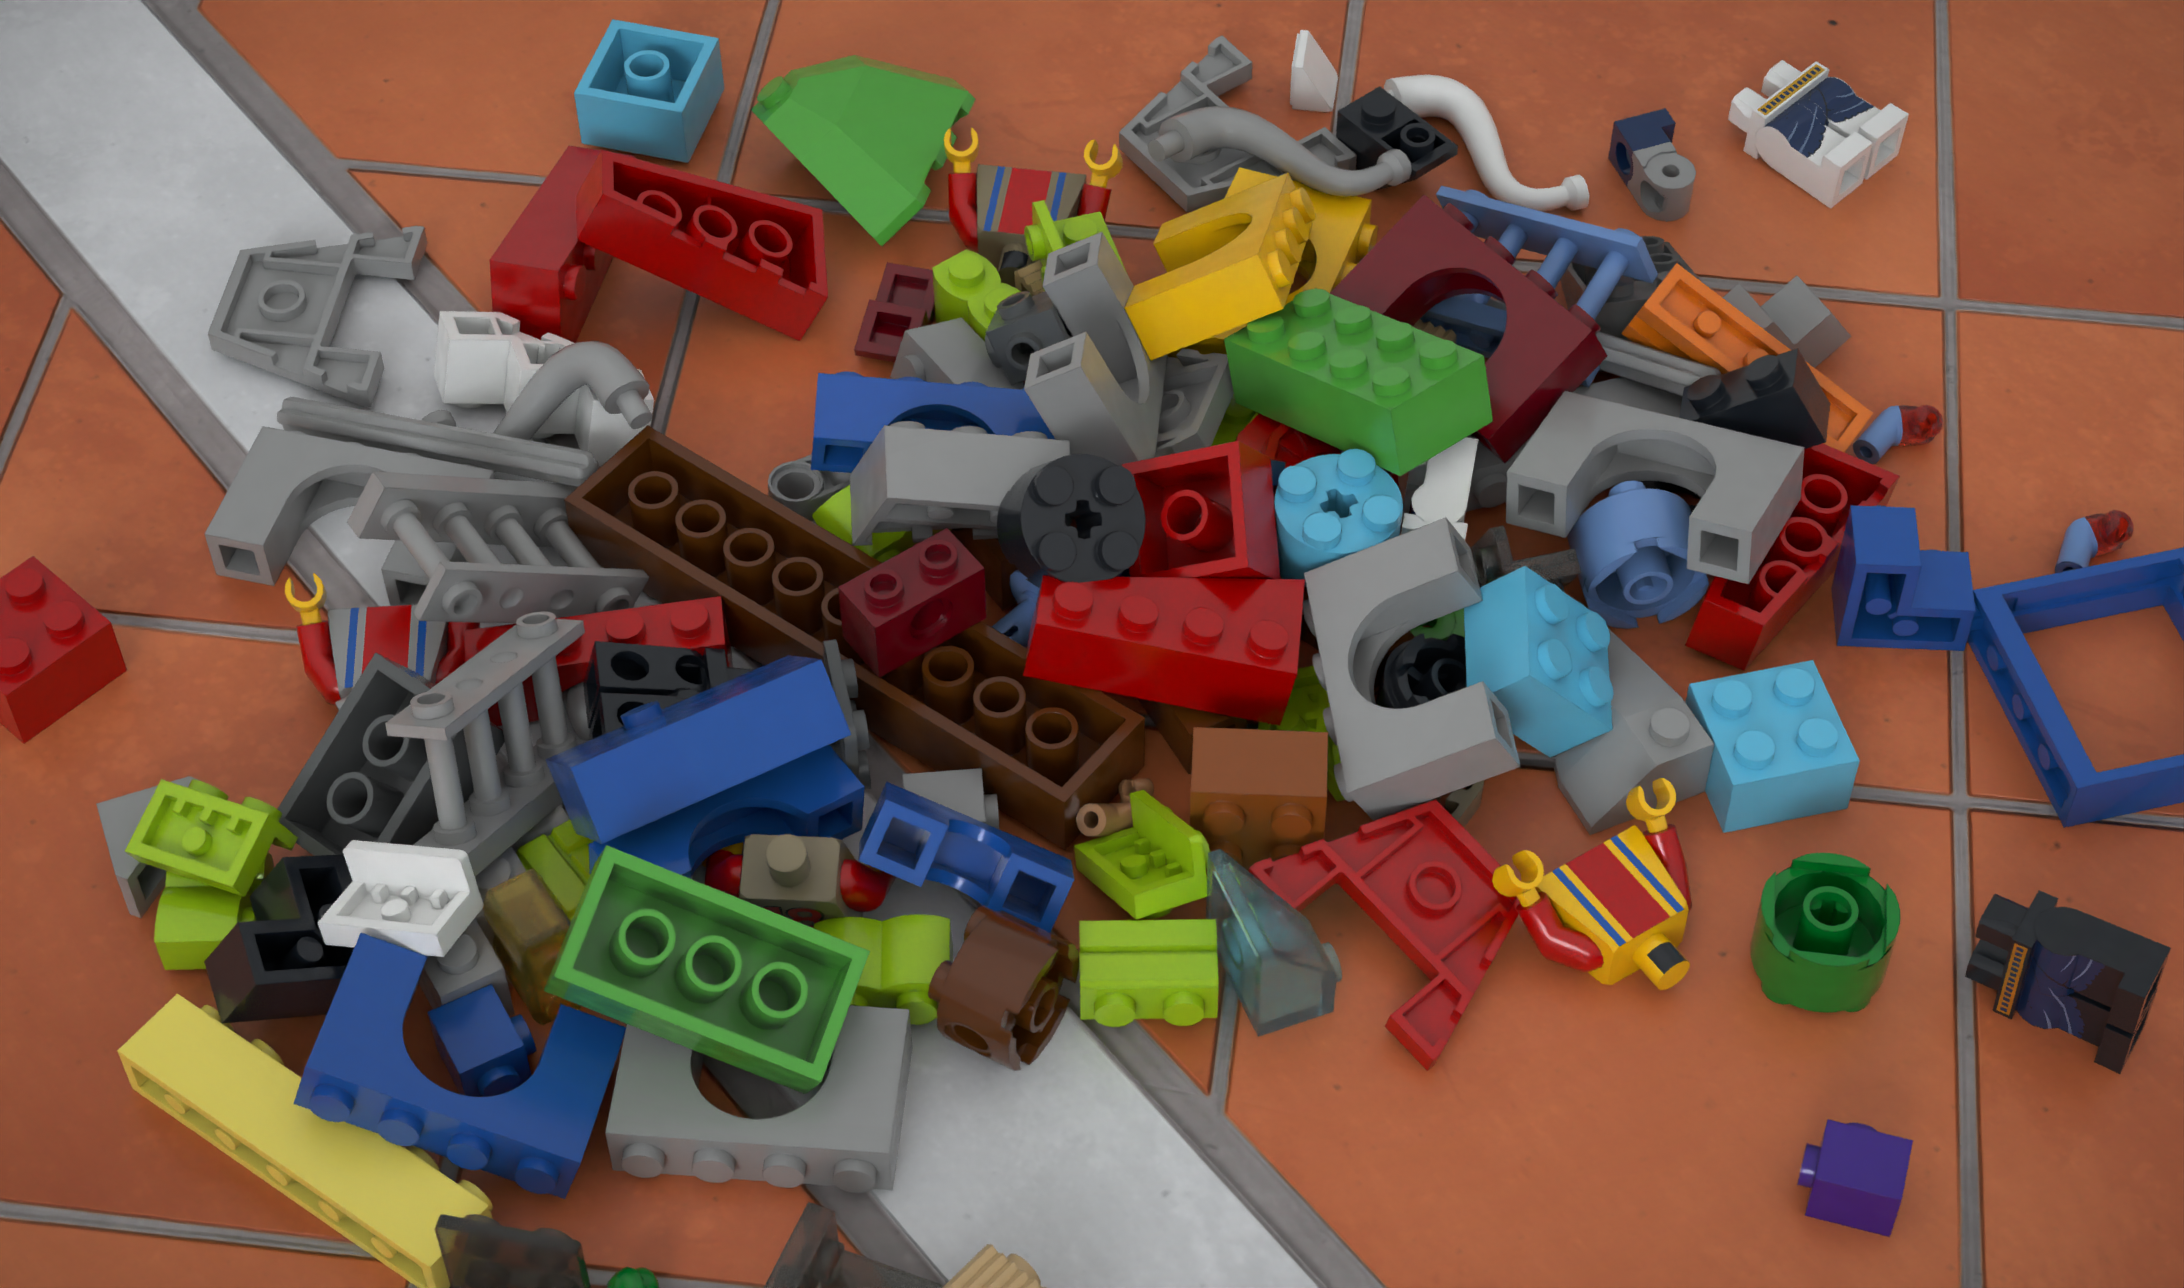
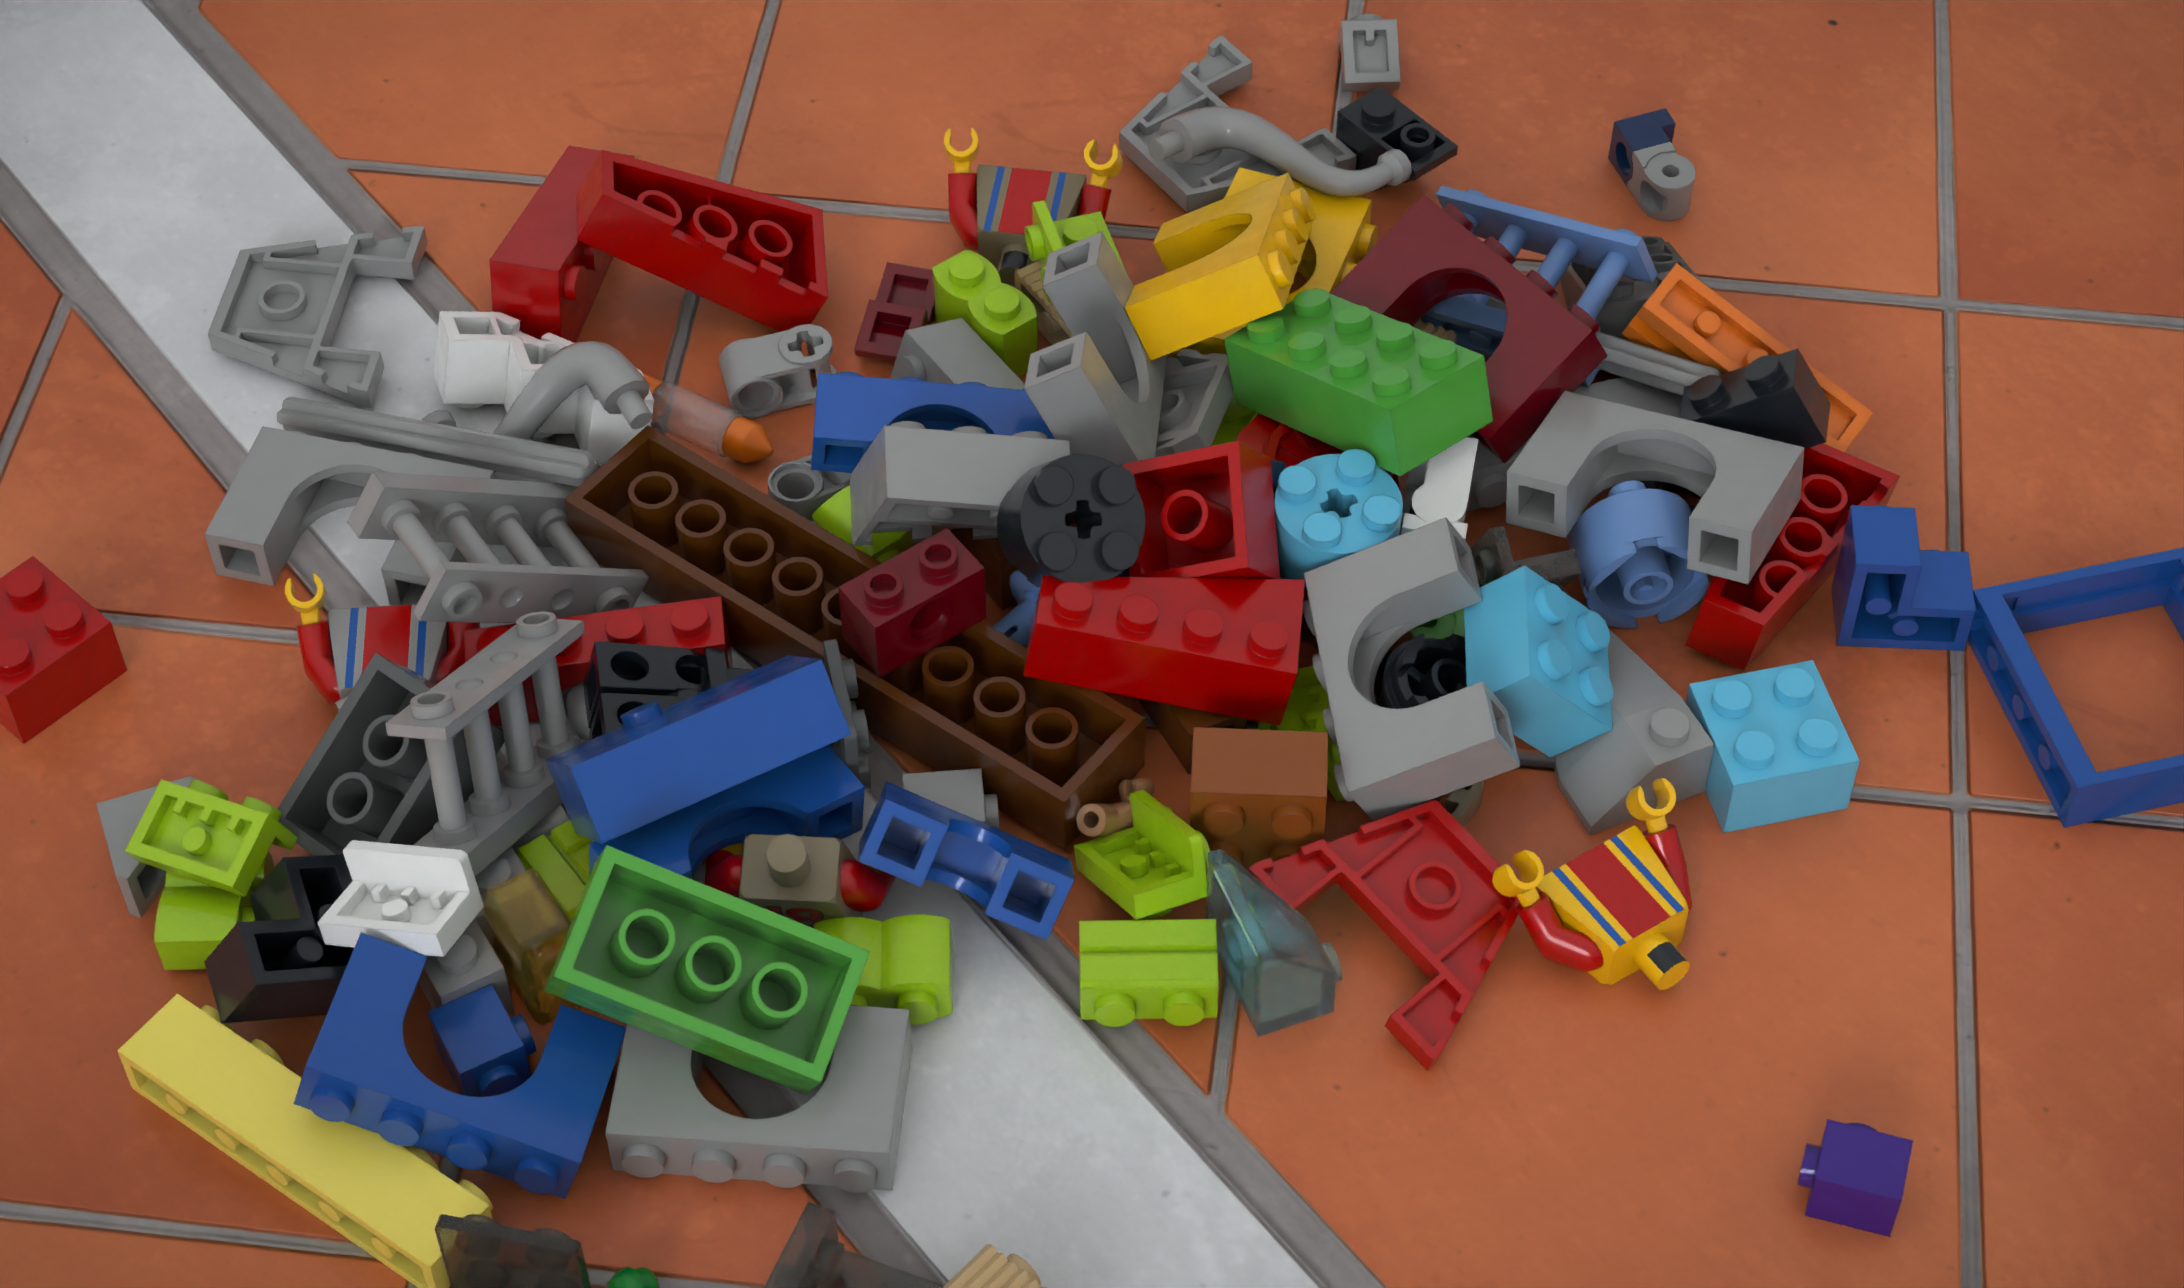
medium azure brick [574,19,724,163] -> none
bright green brick [751,55,976,247] -> none
reddish brown brick [928,906,1079,1071] -> none
dark grey brick [985,291,1073,385] -> none
white slope [1290,30,1338,112] -> none
white animal [1384,75,1589,211] -> none
light grey brick [1723,275,1852,368] -> none
white hips [1728,60,1909,209] -> none
green brick [1750,853,1901,1013] -> none
arm [1853,405,1943,464] -> none
black hips [1965,890,2171,1074] -> none
arm [2055,510,2134,573] -> none
none -> clear piece [643,373,773,464]
none -> light grey piece [718,324,838,418]
none -> light grey bracket [1337,14,1401,92]

